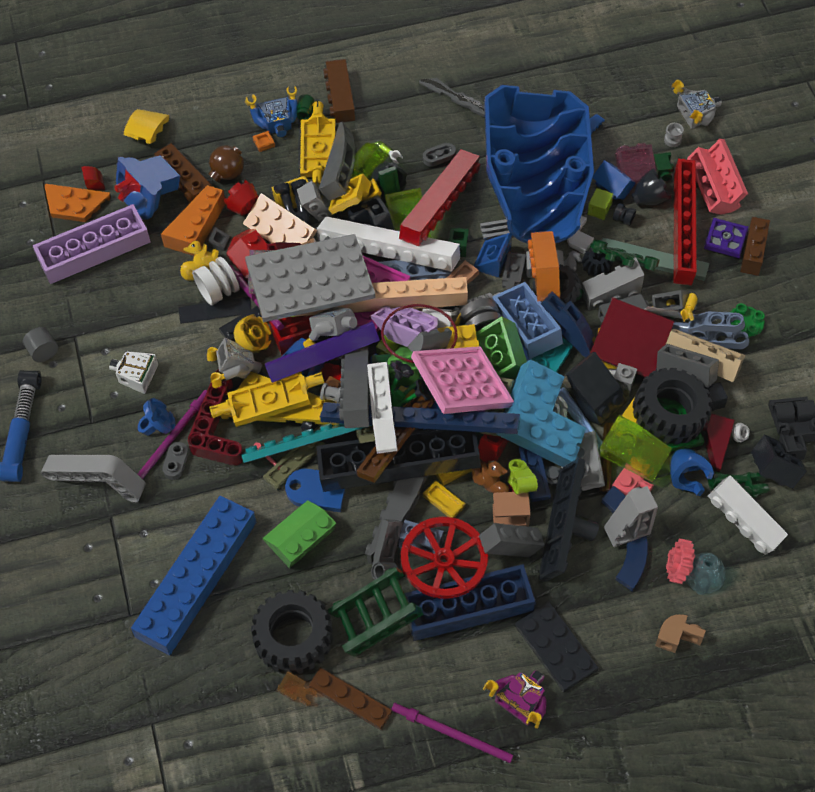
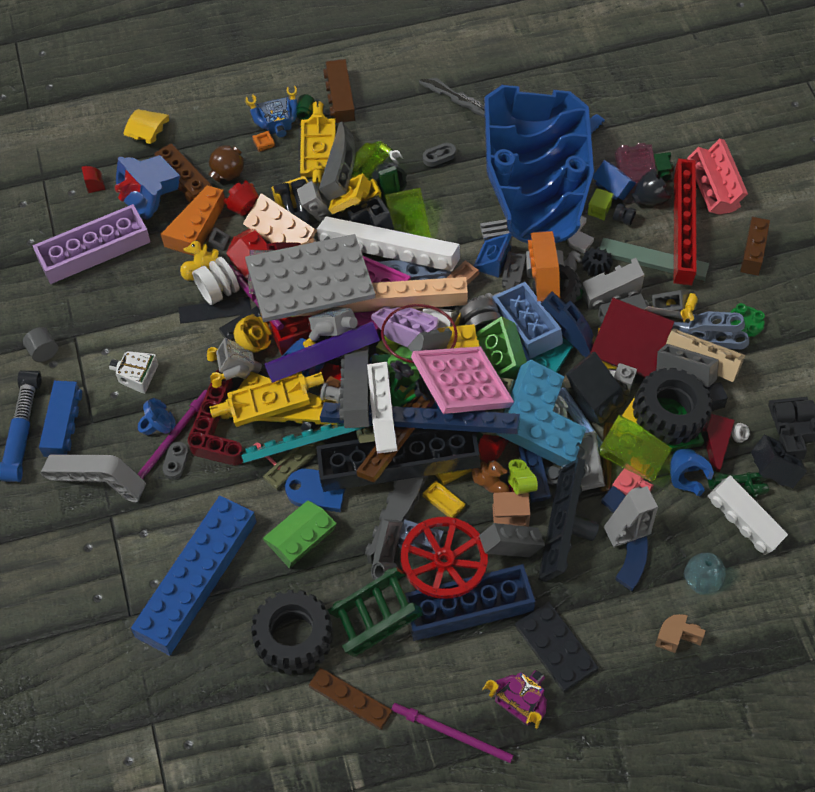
orange wing [45,184,111,222] -> none
clear orange plate [277,672,317,706] -> none
brick [399,149,481,246] -> none
dark green brick [449,228,469,257] -> none
dark green plant [590,239,660,270] -> none
light grey wheel [664,123,684,147] -> none
coral gear [666,539,695,584] -> none
torso [671,80,721,129] -> none
dark purple piece [704,218,749,258] -> none
none -> blue brick [39,381,82,457]

